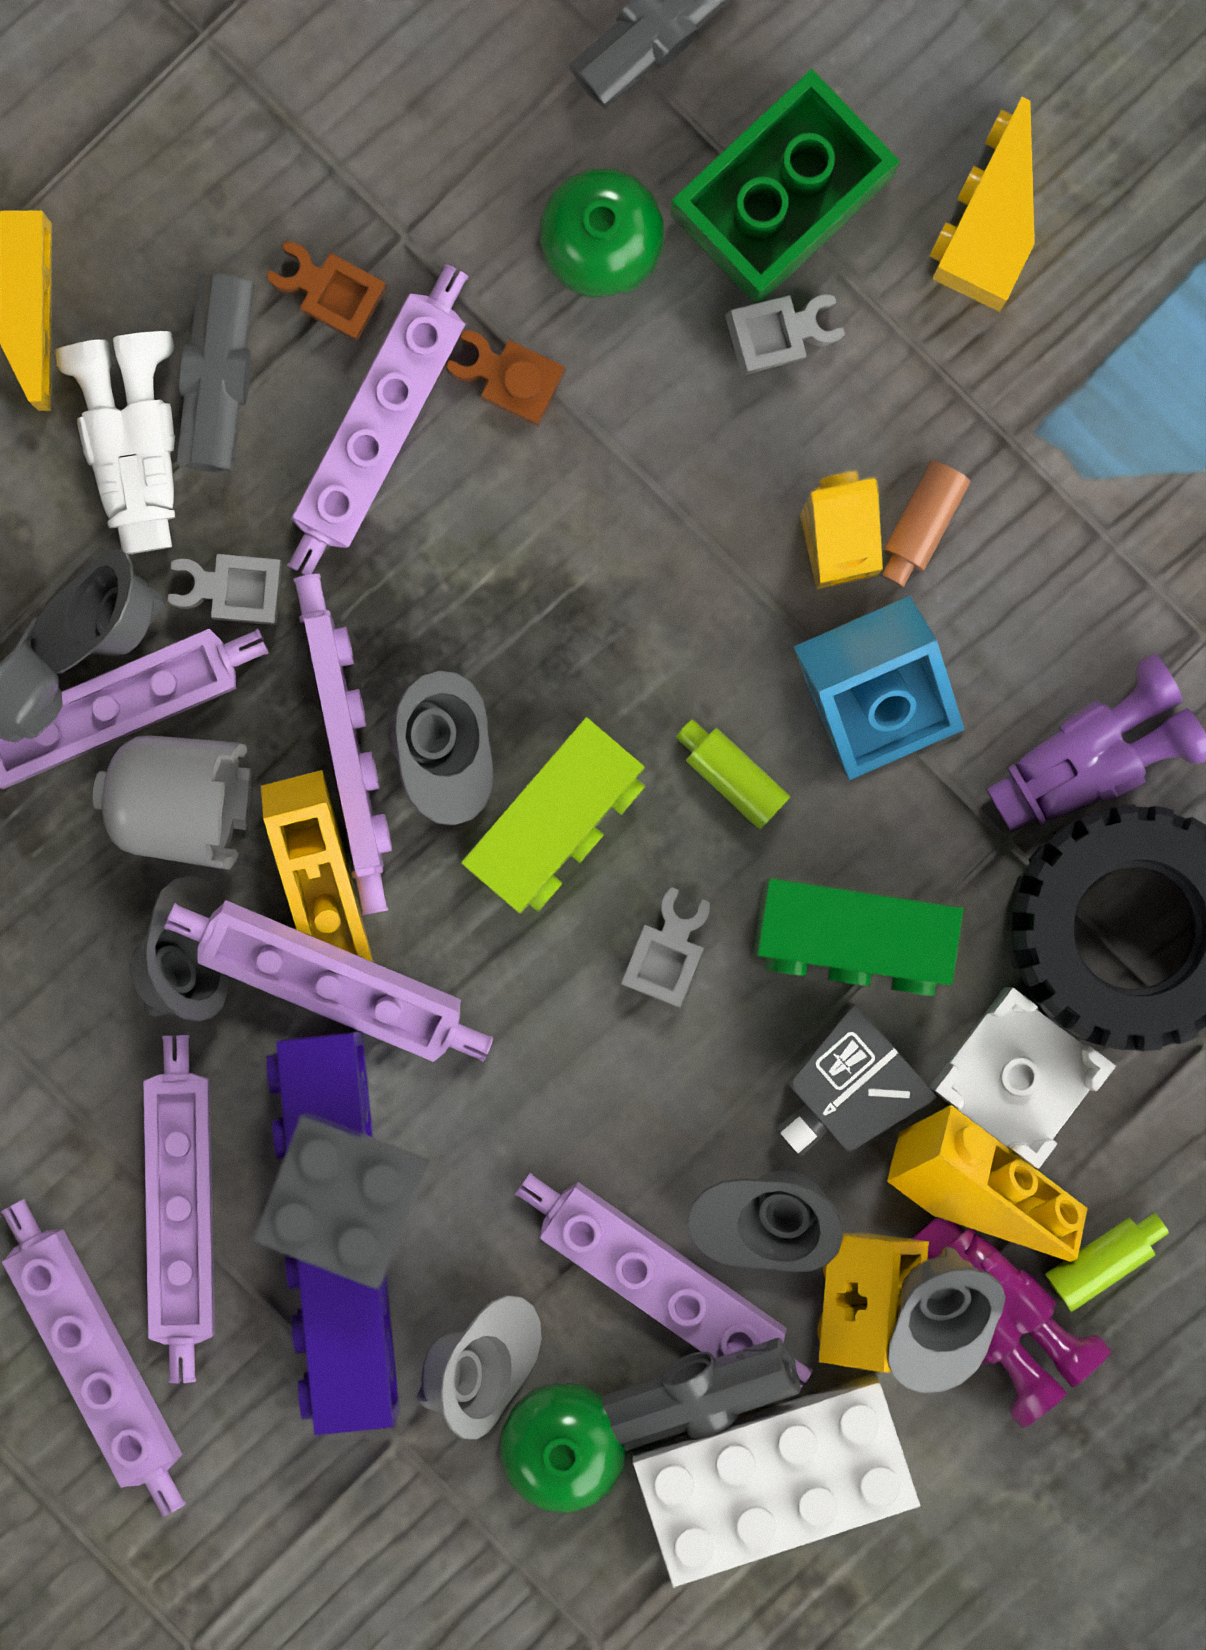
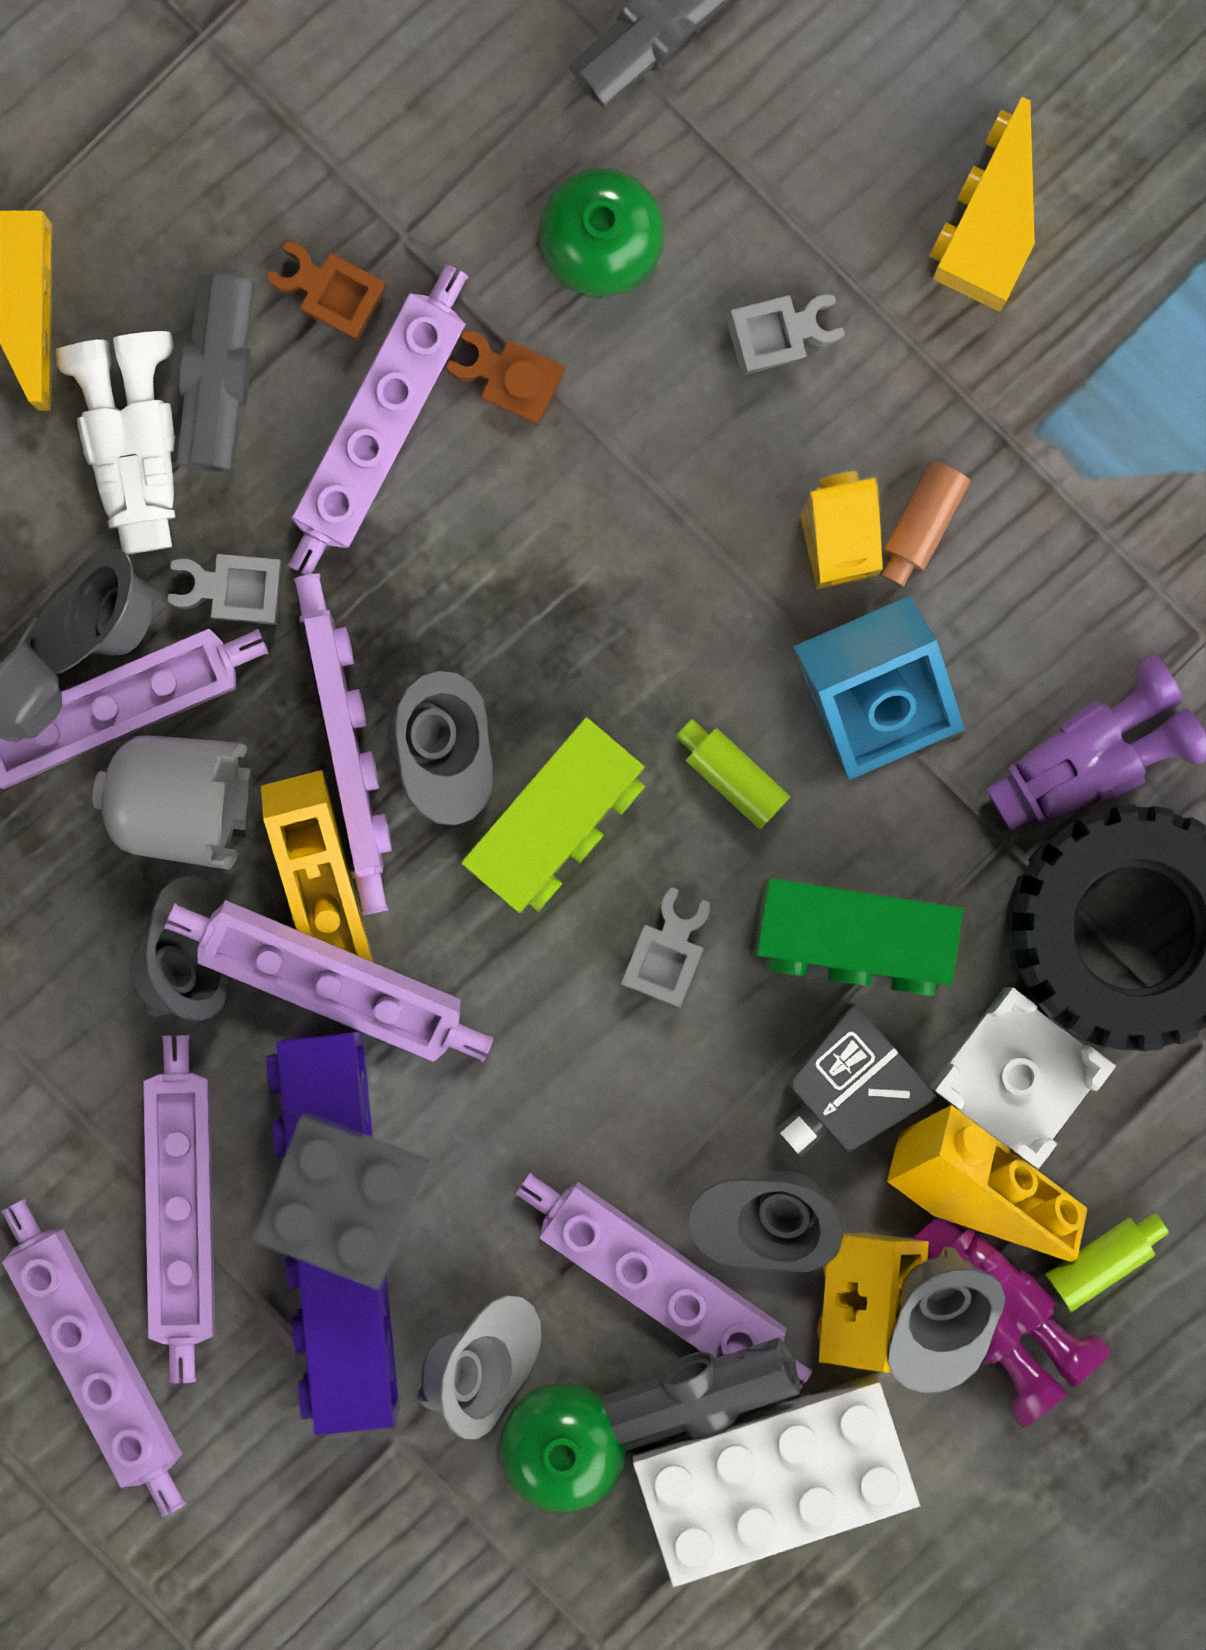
green brick [670,68,900,304] -> none

